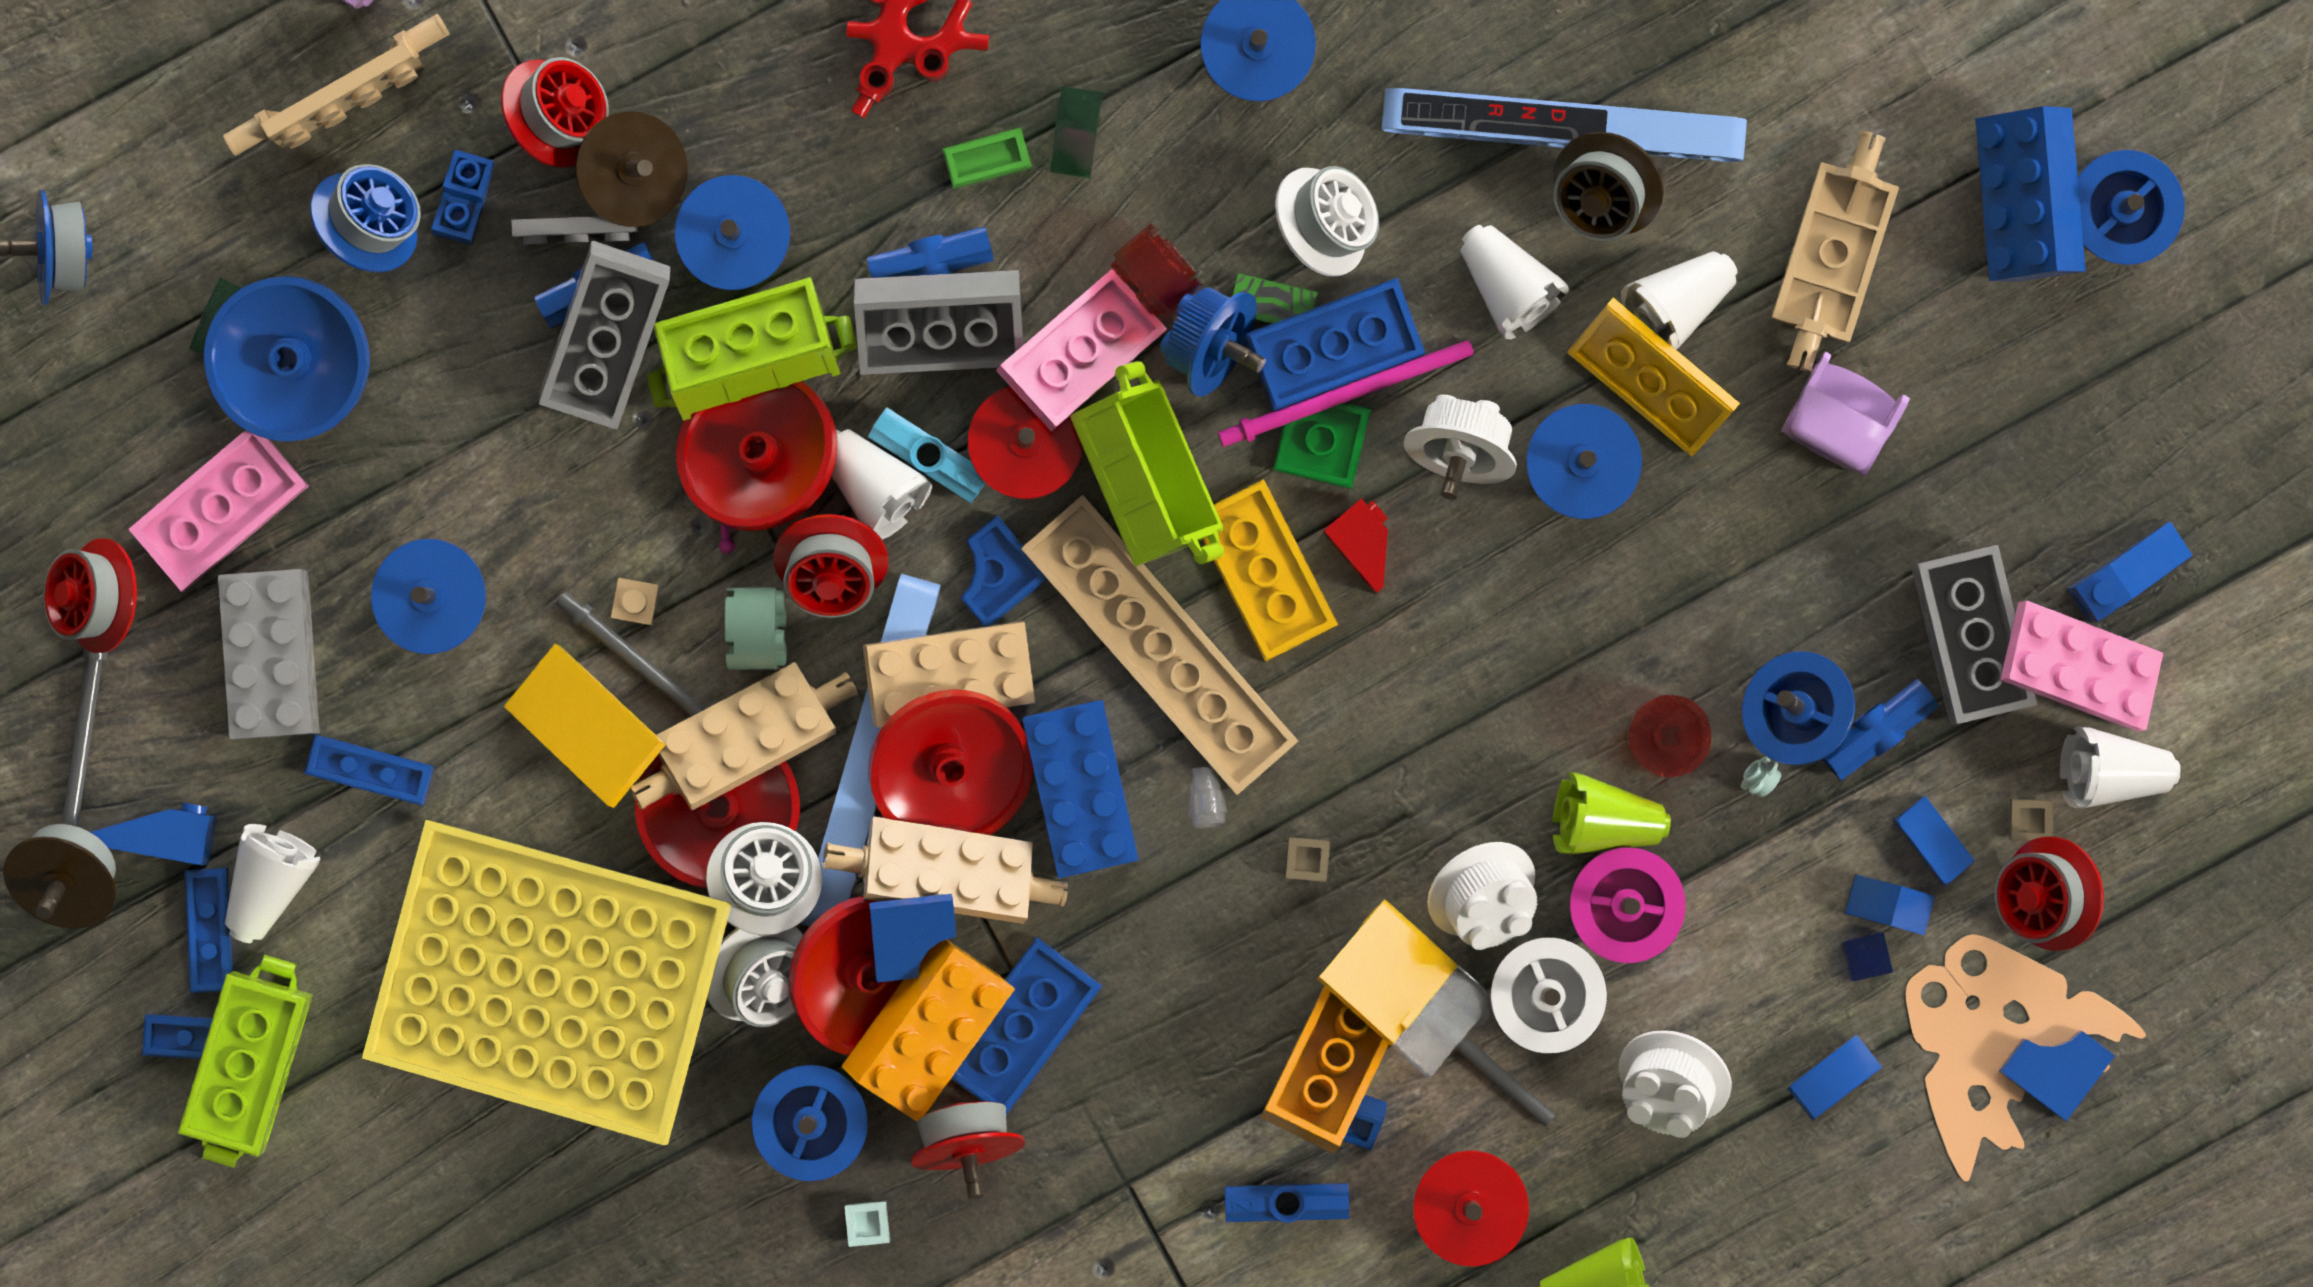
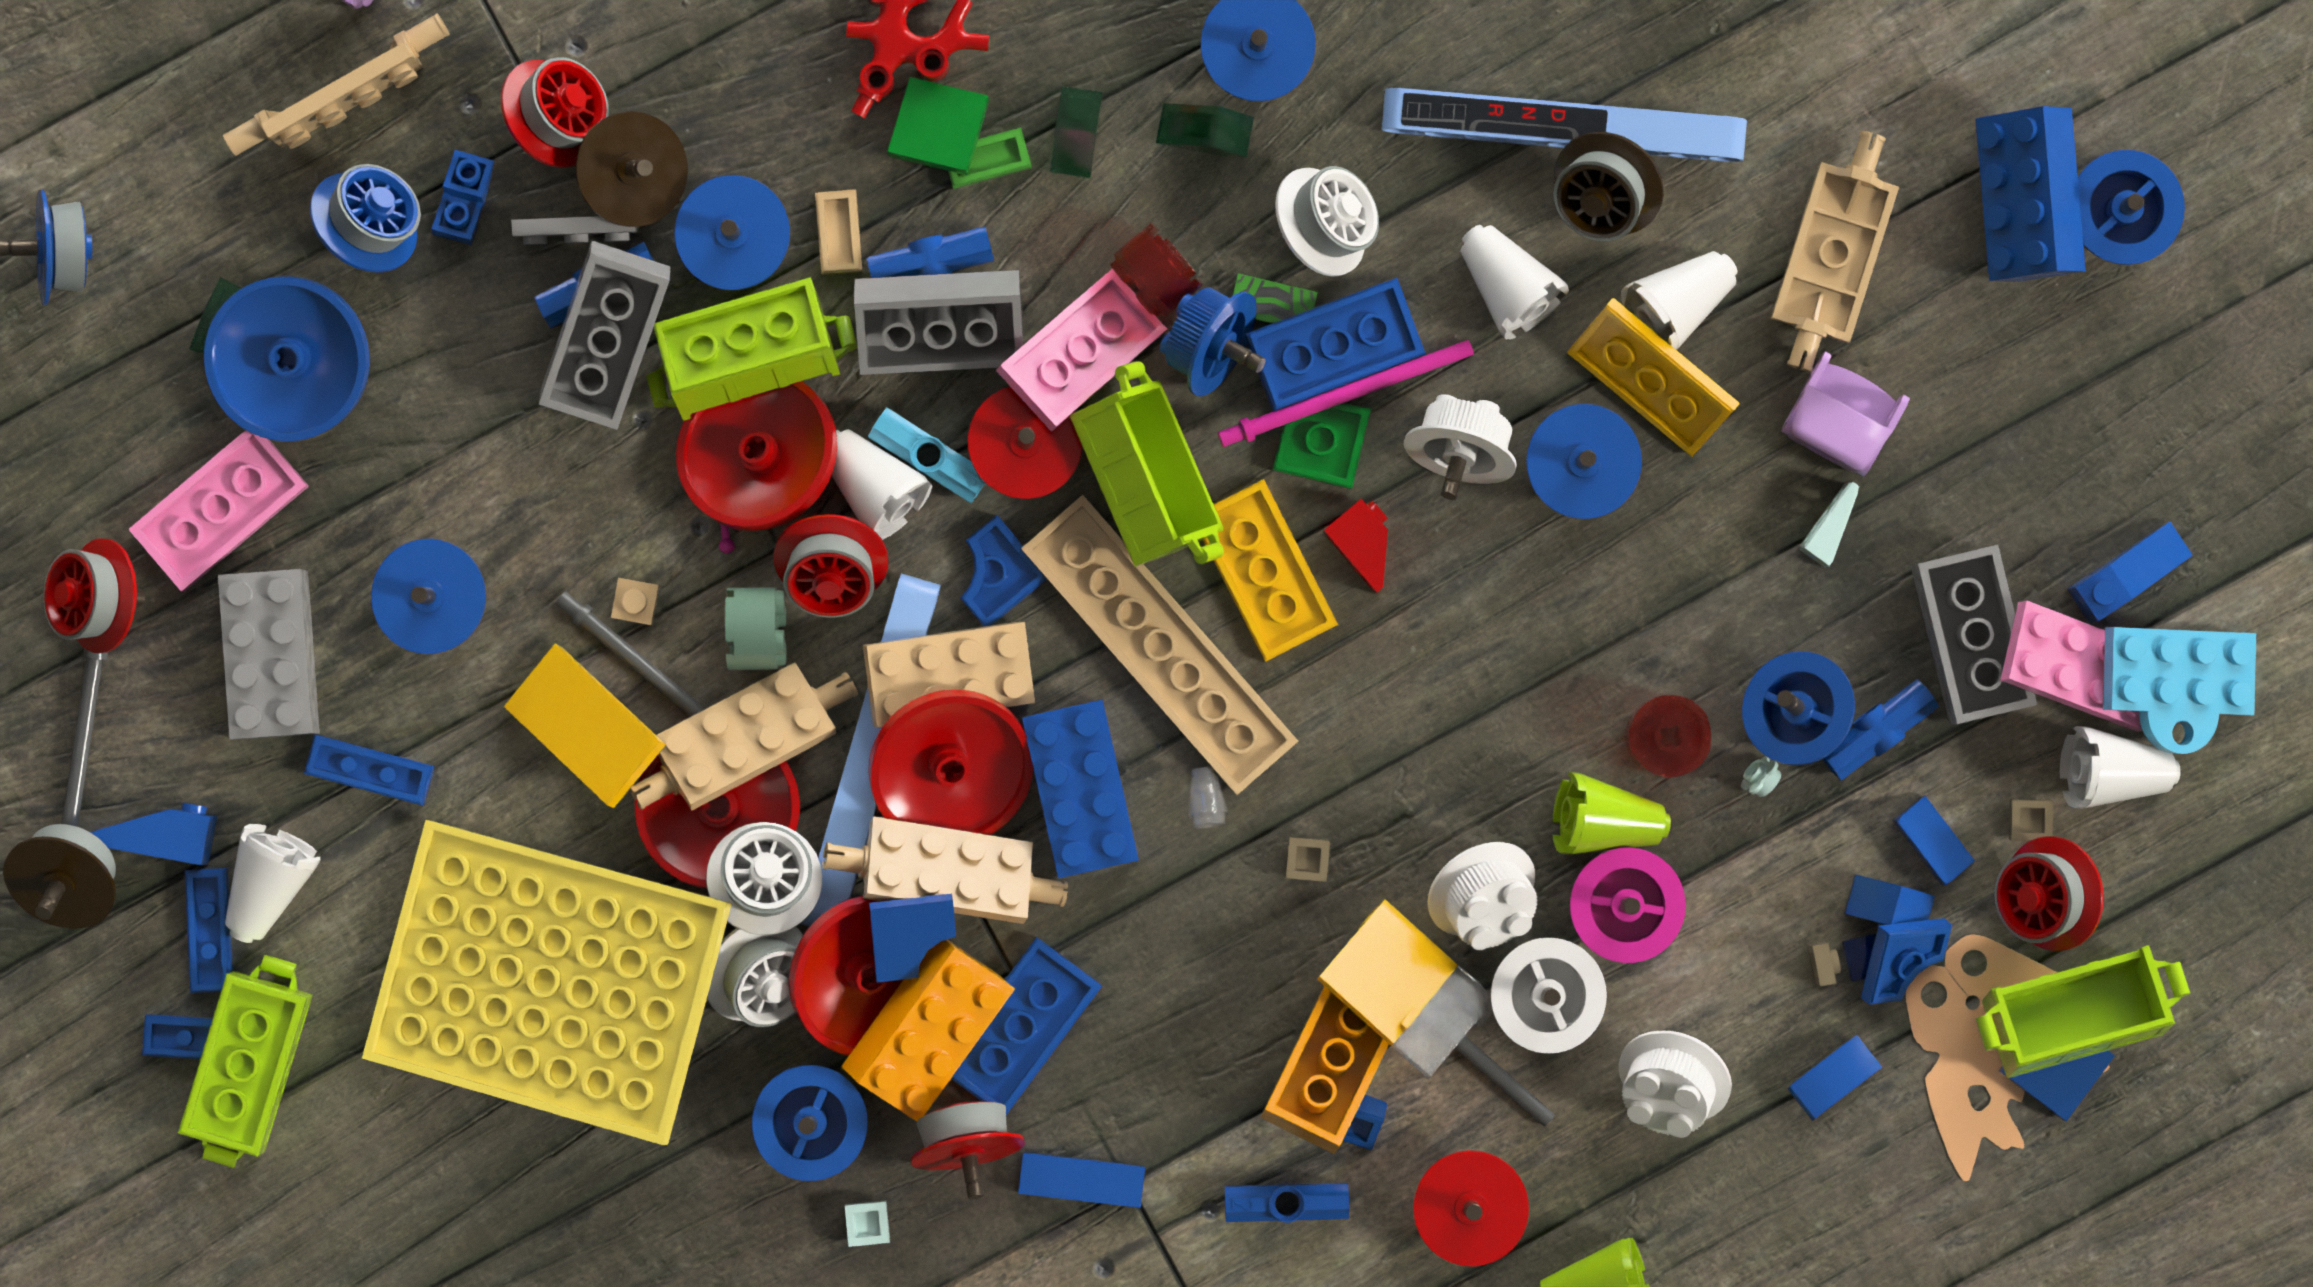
none -> tan tile [815,189,863,275]
none -> green tile [888,77,989,175]
none -> blue tile [1018,1152,1145,1208]
none -> clear green slope [1156,103,1254,157]
none -> light aqua slope [1799,482,1859,567]
none -> dark tan plate [1807,942,1841,986]
none -> blue tile [1861,918,1952,1005]
none -> lime container [1976,945,2191,1079]
none -> medium azure plate [2103,627,2256,754]

